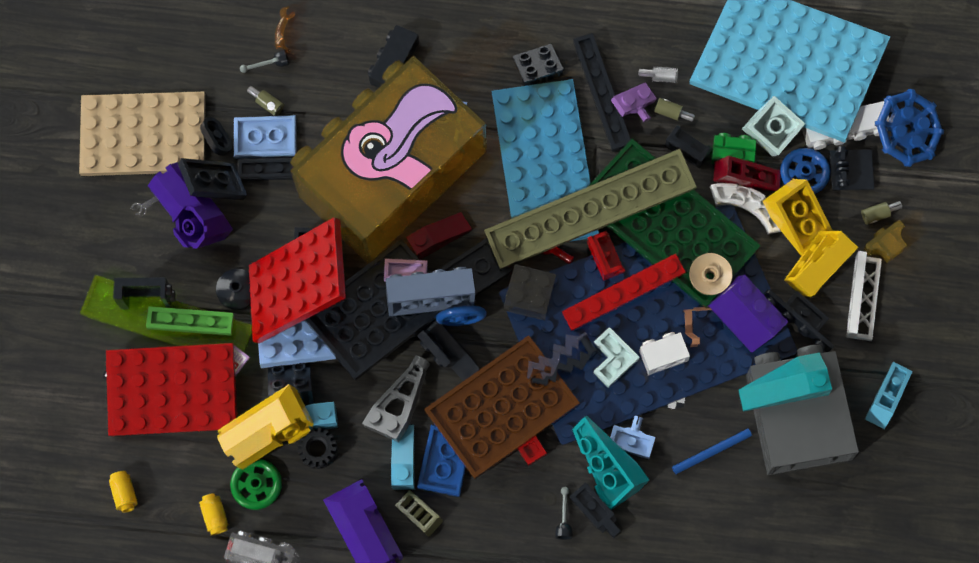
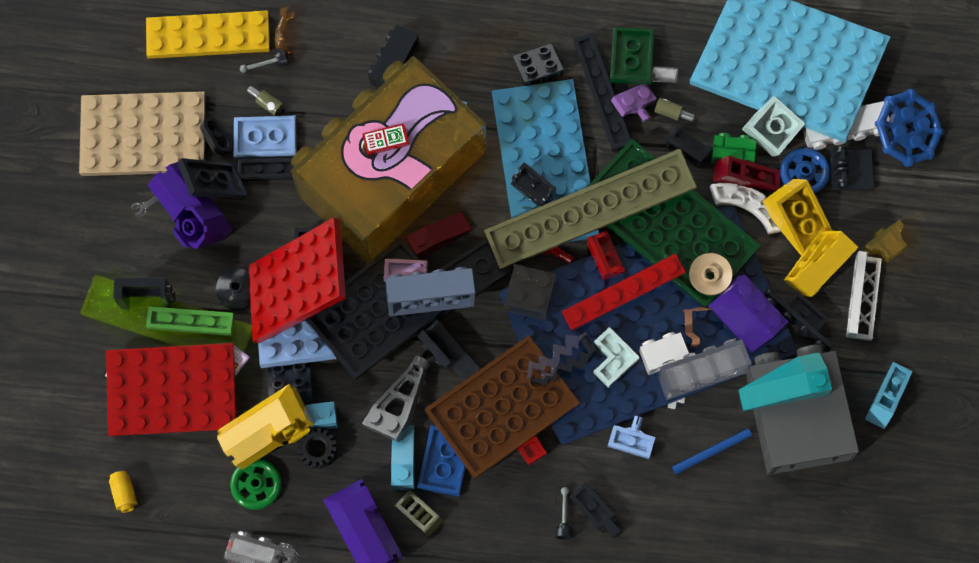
yellow head [199,493,229,535] -> none
blue plate [436,305,487,326] -> none
teal wedge [572,416,650,510] -> none
olive piece [861,201,902,225] -> none
none -> yellow plate [146,11,270,59]
none -> tile [362,123,409,155]
none -> black hinge [511,162,556,207]
none -> dark green tile [610,27,654,85]
none -> clear brick [658,339,751,400]

